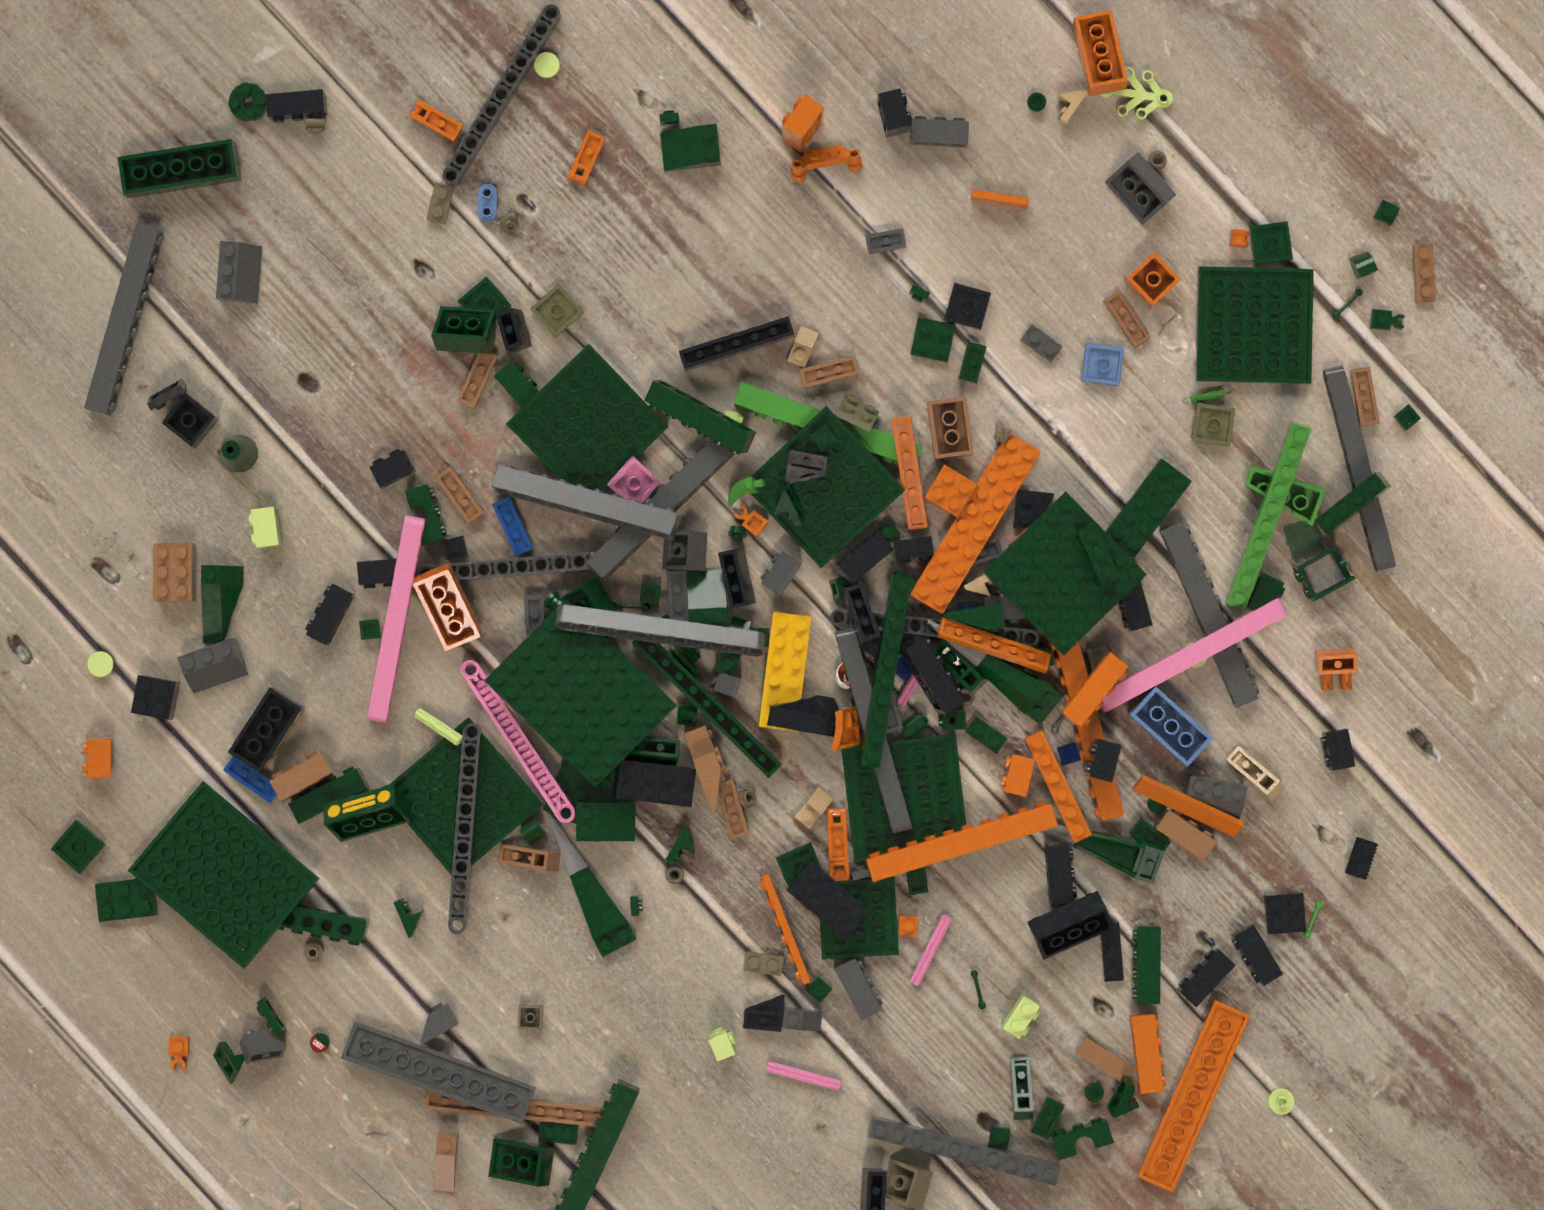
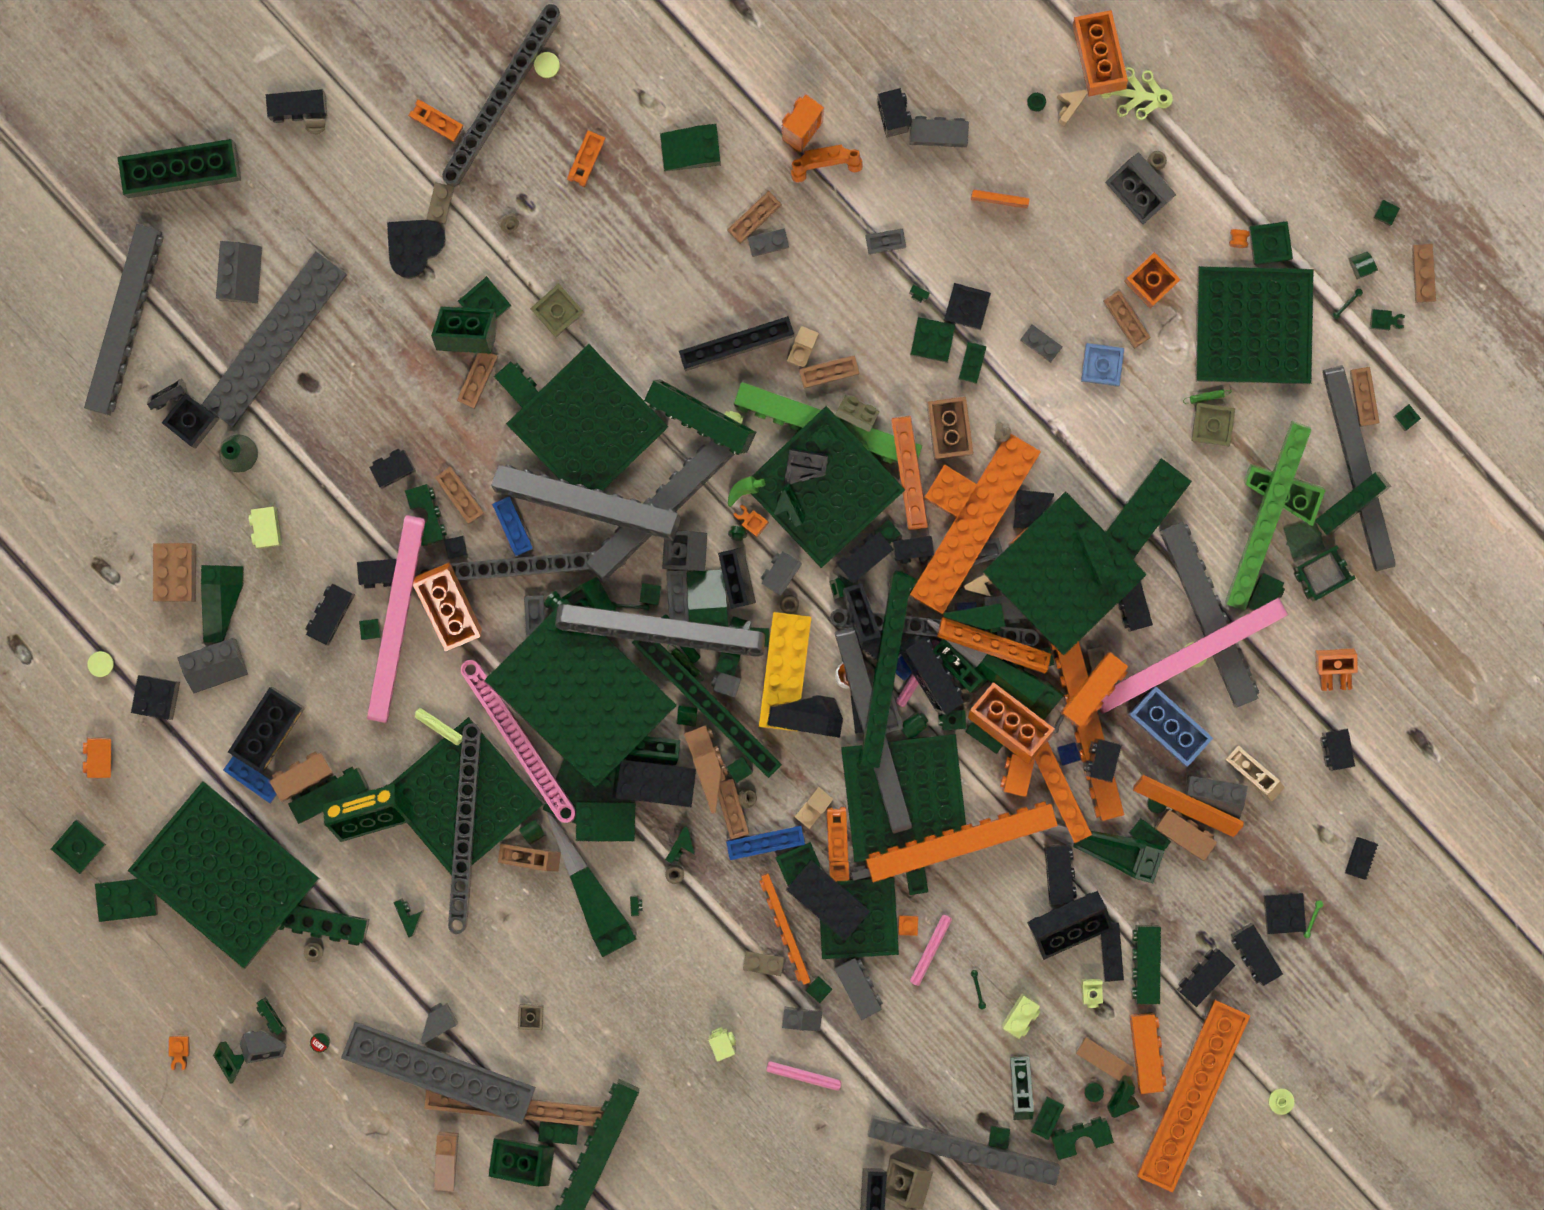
dark green plate [228,82,267,122] -> none
medium blue plate [478,184,498,223] -> none
black brick [496,308,532,352] -> none
bright pink plate [607,456,661,503] -> none
dark green plate [659,110,680,126] -> none
black wing [743,995,785,1032] -> none
orange plate [831,706,862,751] -> none
none -> dark grey plate [201,251,347,428]
none -> black plate [387,220,446,279]
none -> dark green brick [726,756,753,783]
none -> blue plate [726,825,805,860]
none -> medium nougat tile [727,191,782,244]
none -> dark grey plate [748,228,789,257]
none -> dark tan plate [780,595,799,614]
none -> orange brick [968,682,1054,764]
none -> yellowish green brick [1081,979,1103,1008]

